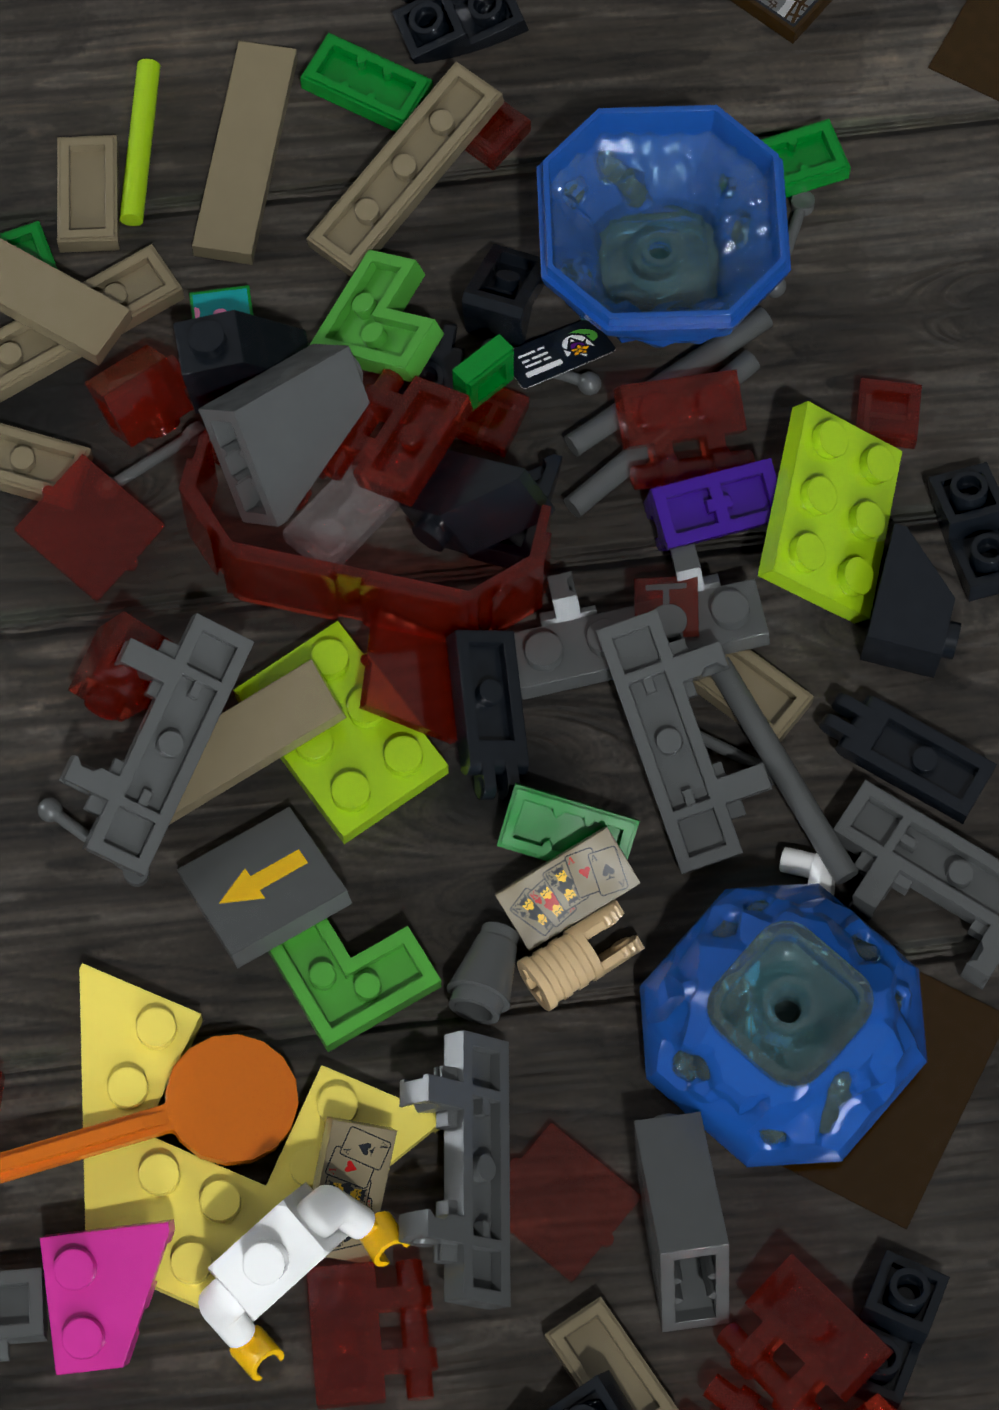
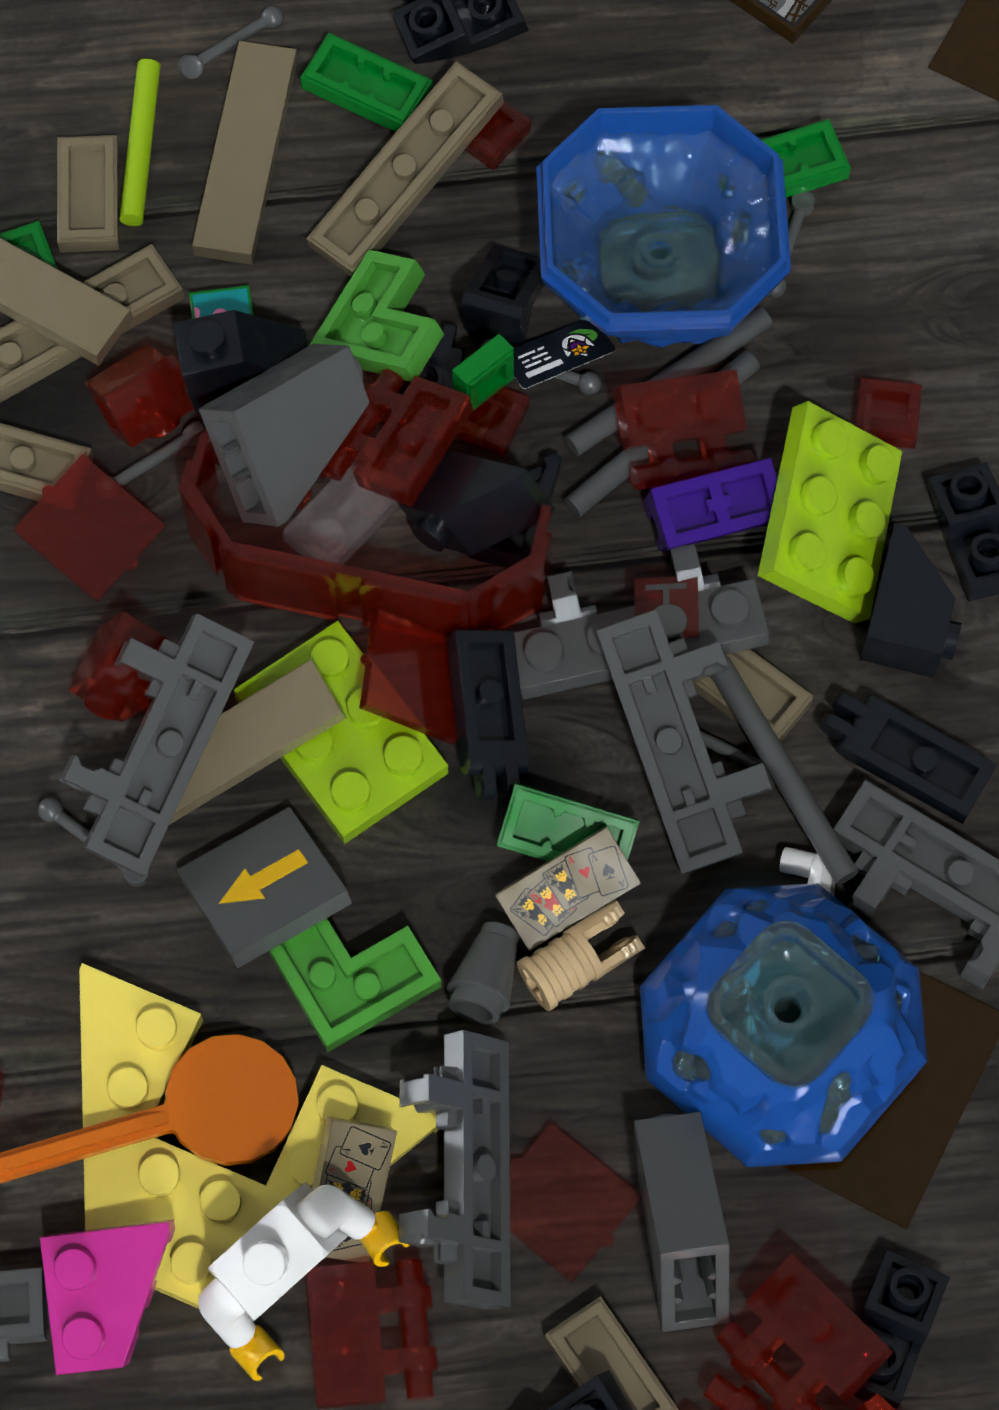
none -> dark grey hinge [177,5,284,79]

